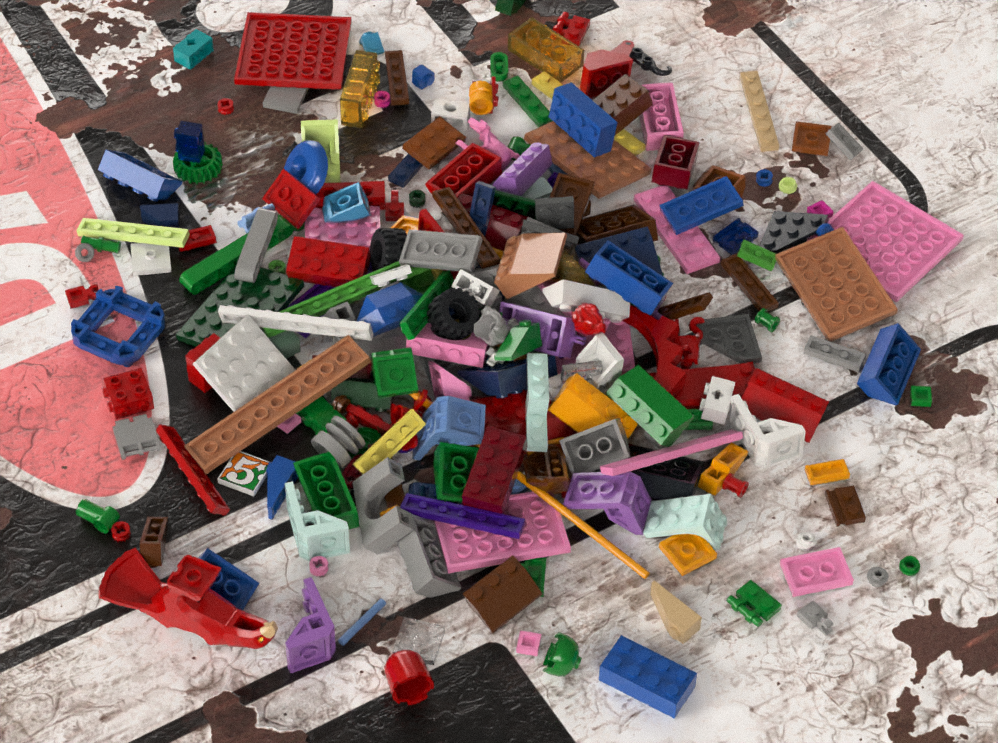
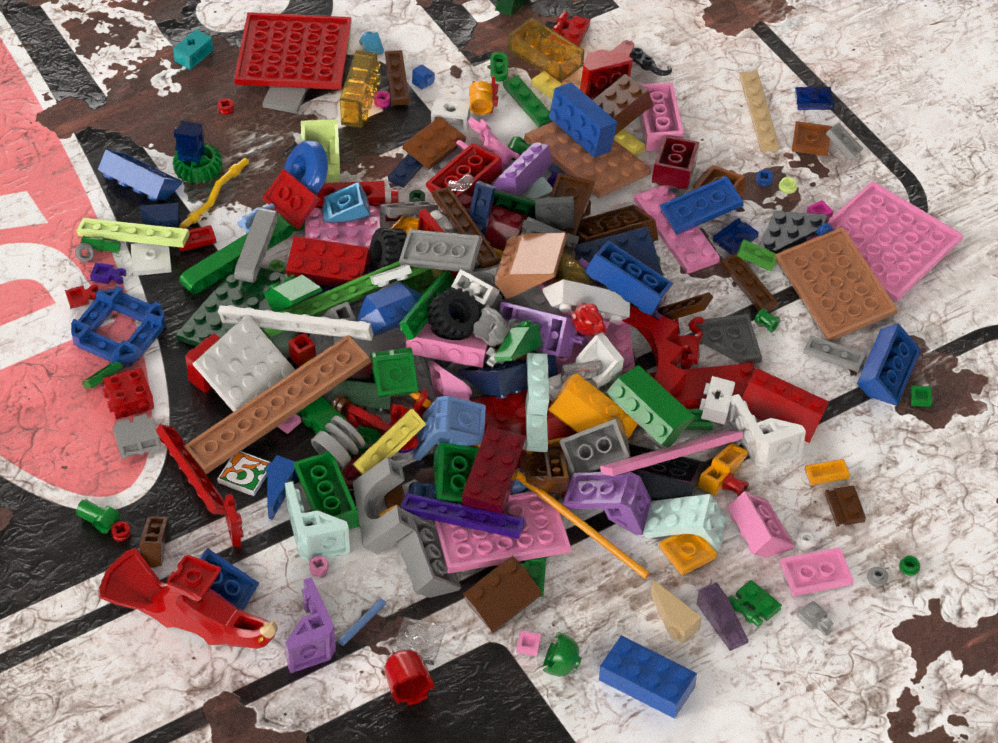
none -> green tile [82,362,123,389]
none -> dark purple plate [90,262,127,284]
none -> yellow bar [179,158,249,229]
none -> red plate [224,494,244,548]
none -> slope [263,275,322,312]
none -> red brick [288,333,316,367]
none -> light grey plate [380,201,438,218]
none -> clear arm [447,174,474,191]
none -> clear purple slope [697,582,748,651]
none -> bright pink slope [728,491,795,558]
none -> clear blue plate [795,87,834,110]

